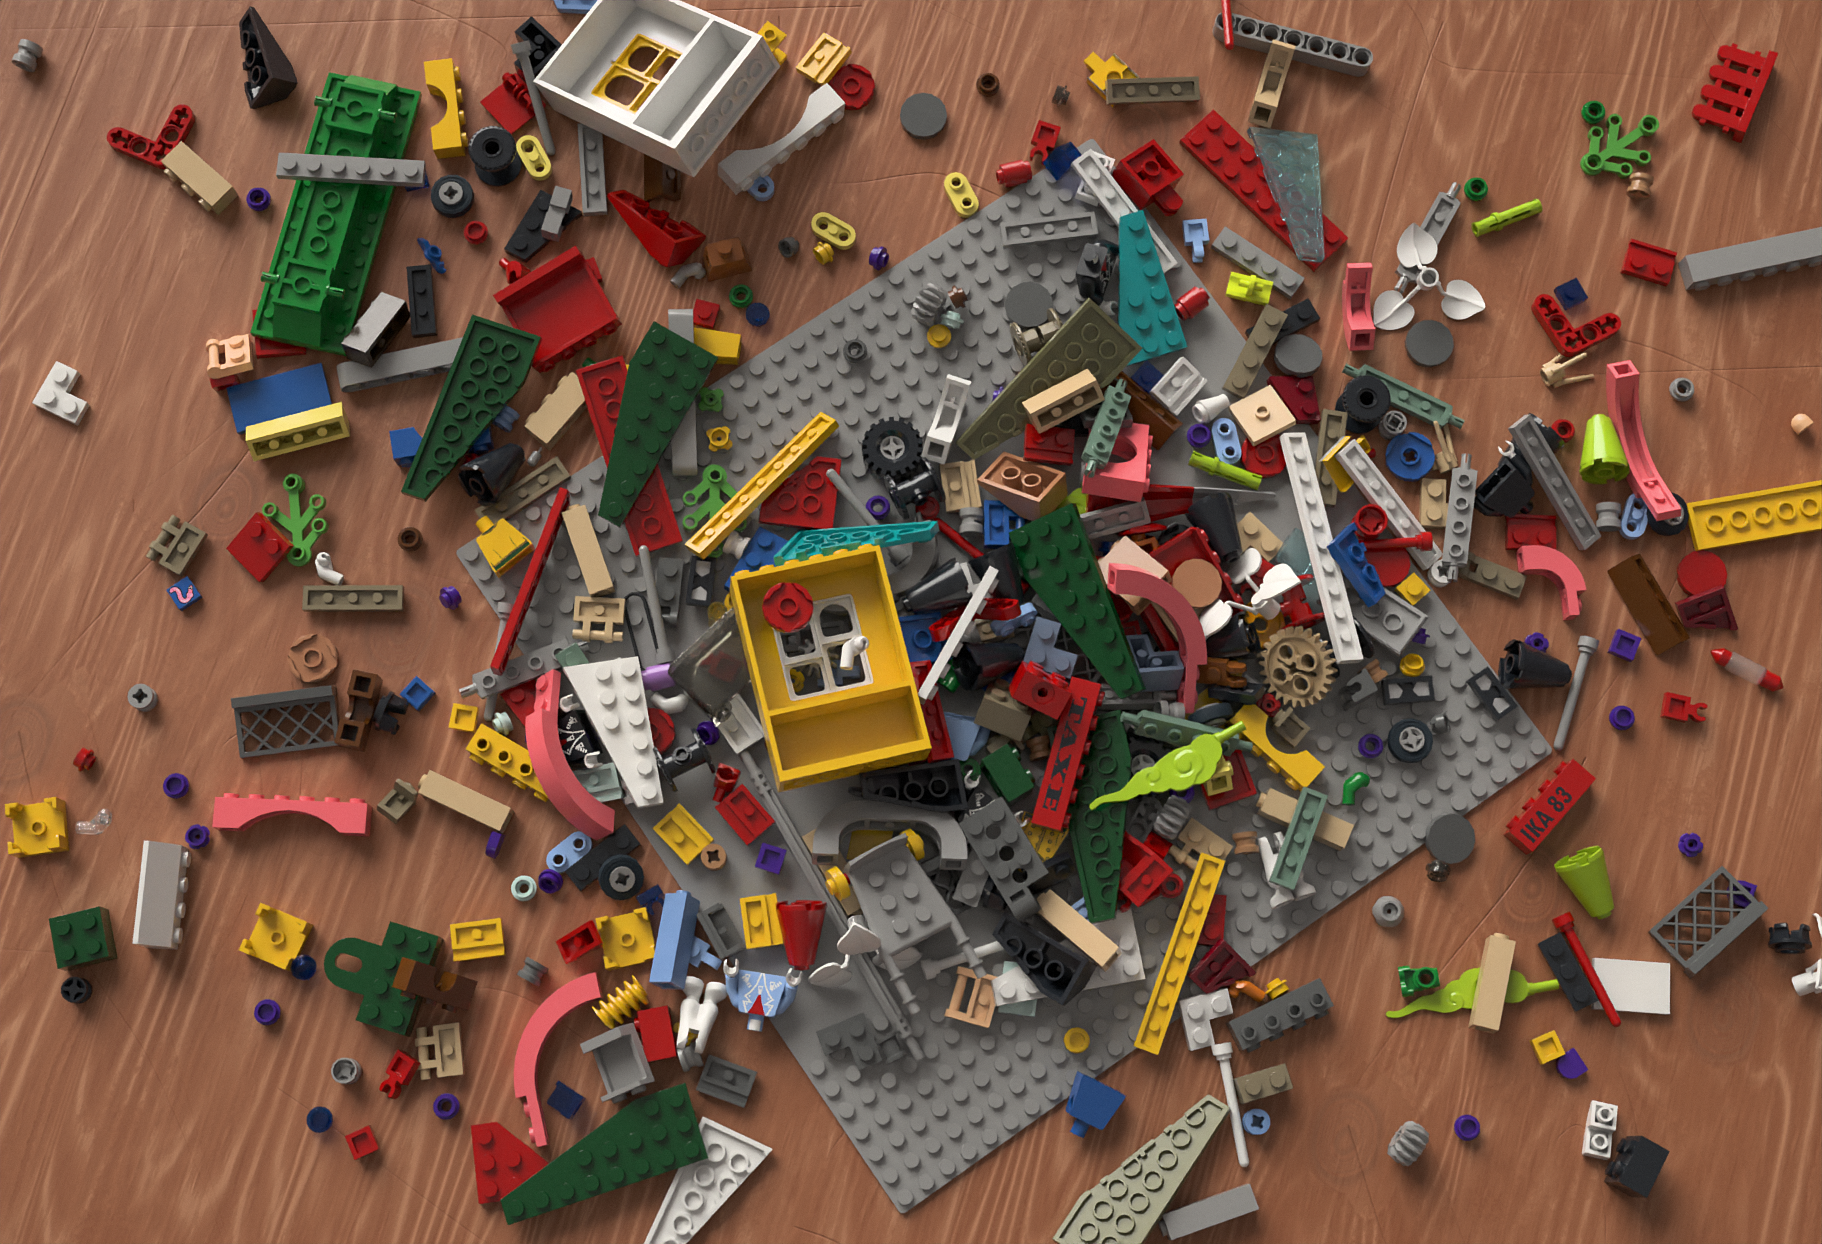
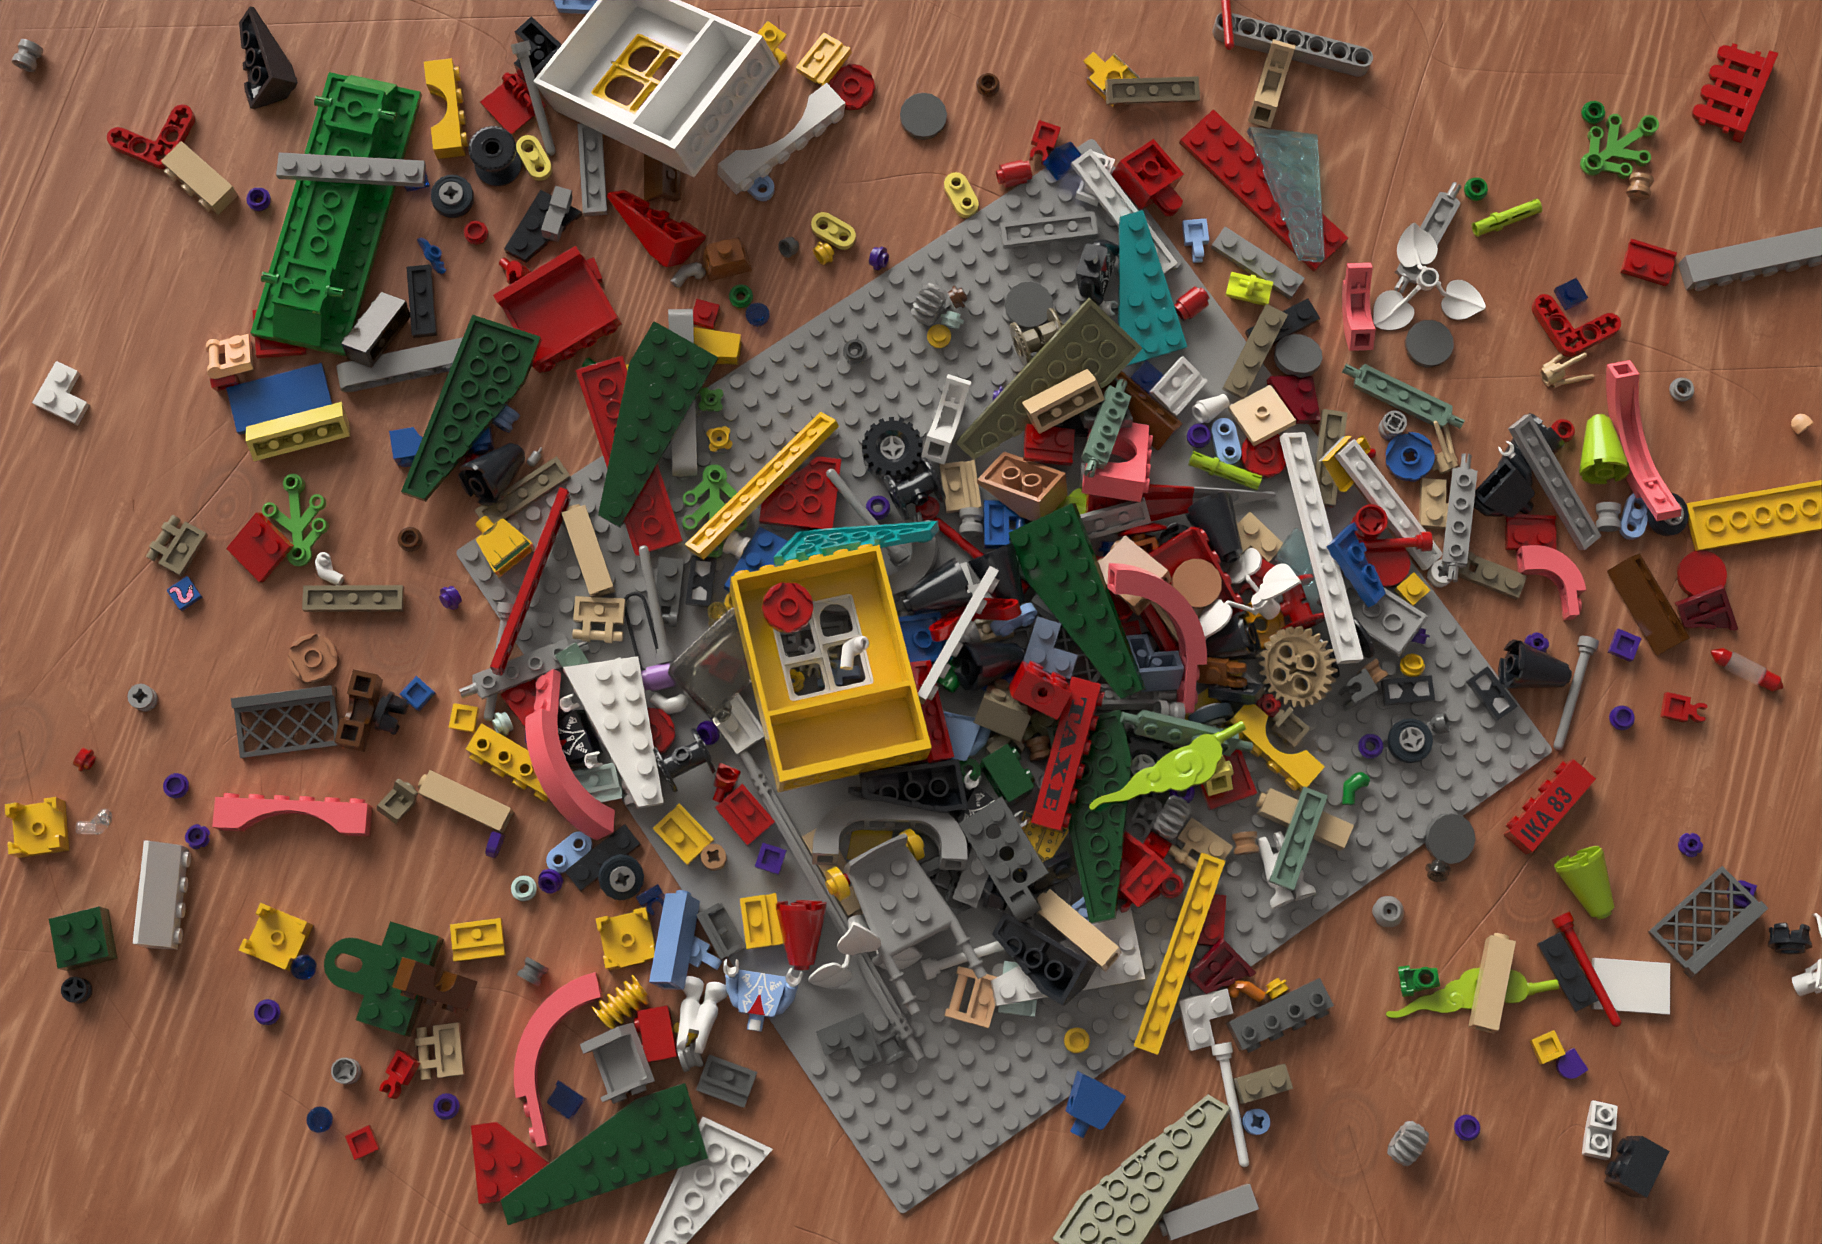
tan brick [525,372,587,450] -> none
red slope [555,920,603,964] -> none
clear smoke plate [1051,85,1070,107] -> none
black hose [1335,376,1391,434] -> none

